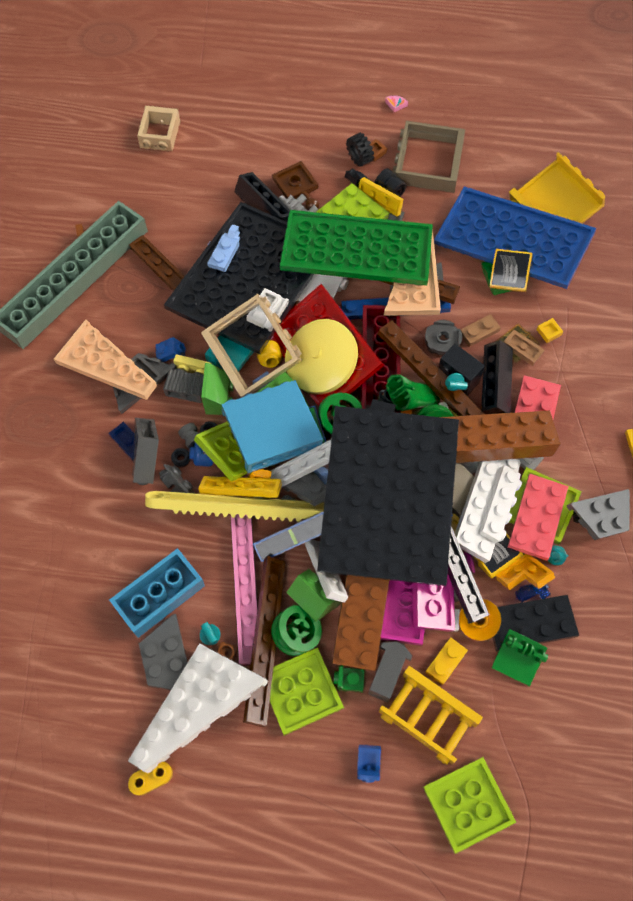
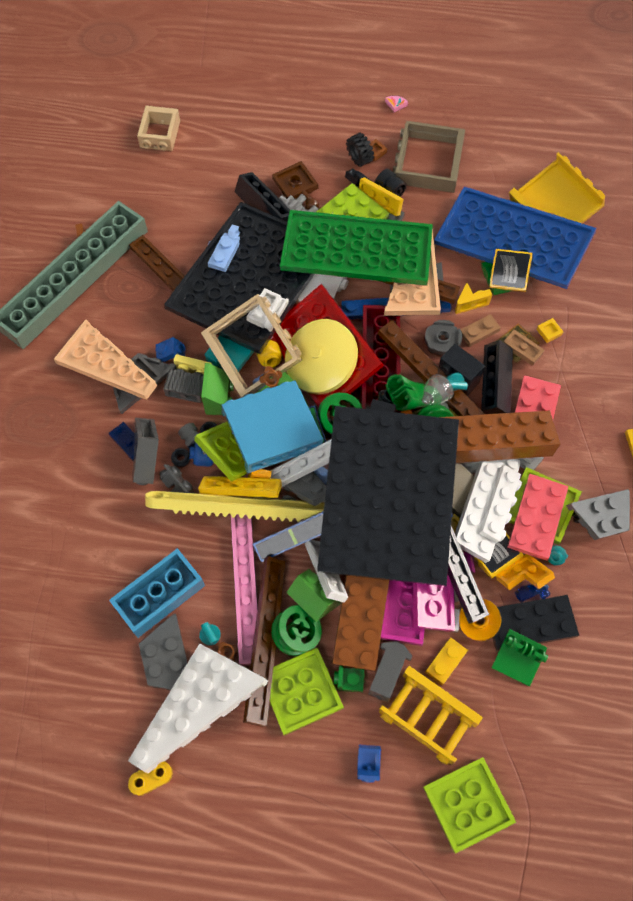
none -> dark orange plate [259,366,282,388]
none -> clear helmet [422,374,454,405]
none -> yellow slope [455,283,492,314]

